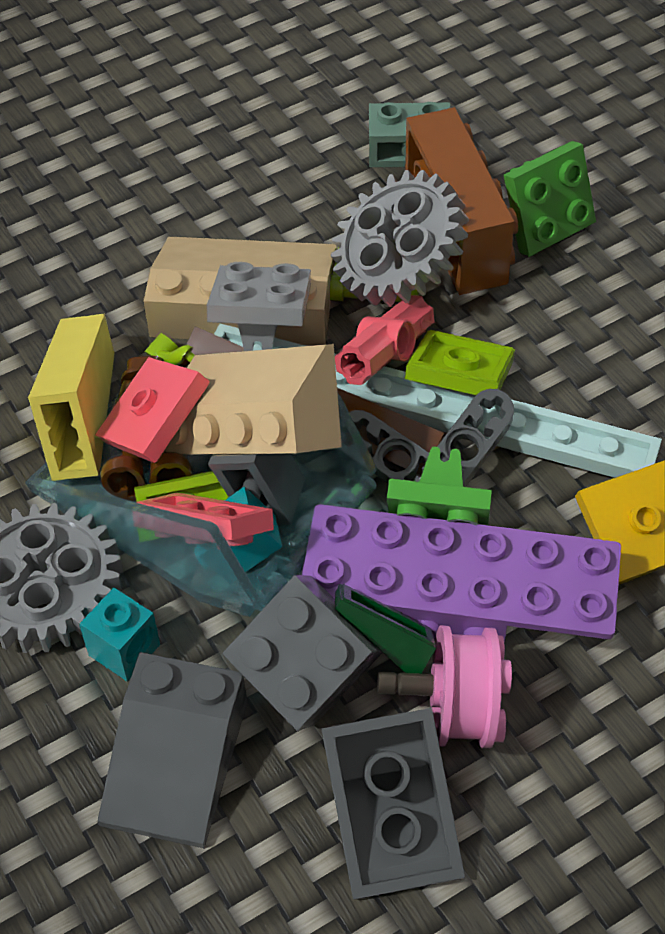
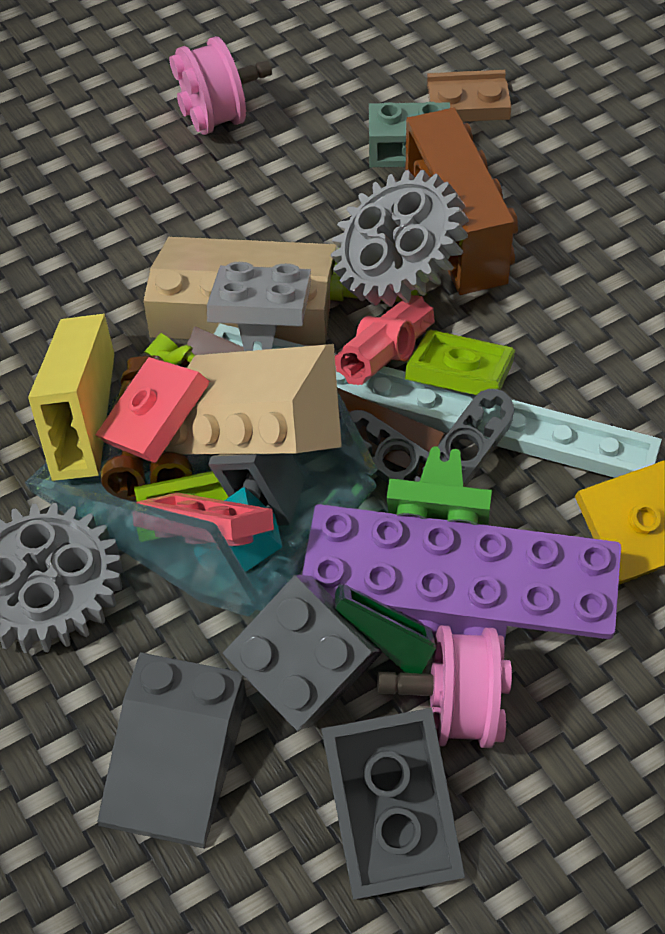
teal brick [79,587,160,682] -> none
bright green plate [504,141,596,257] -> none
none -> bright pink wheel [169,36,272,135]
none -> medium nougat plate [427,70,511,122]

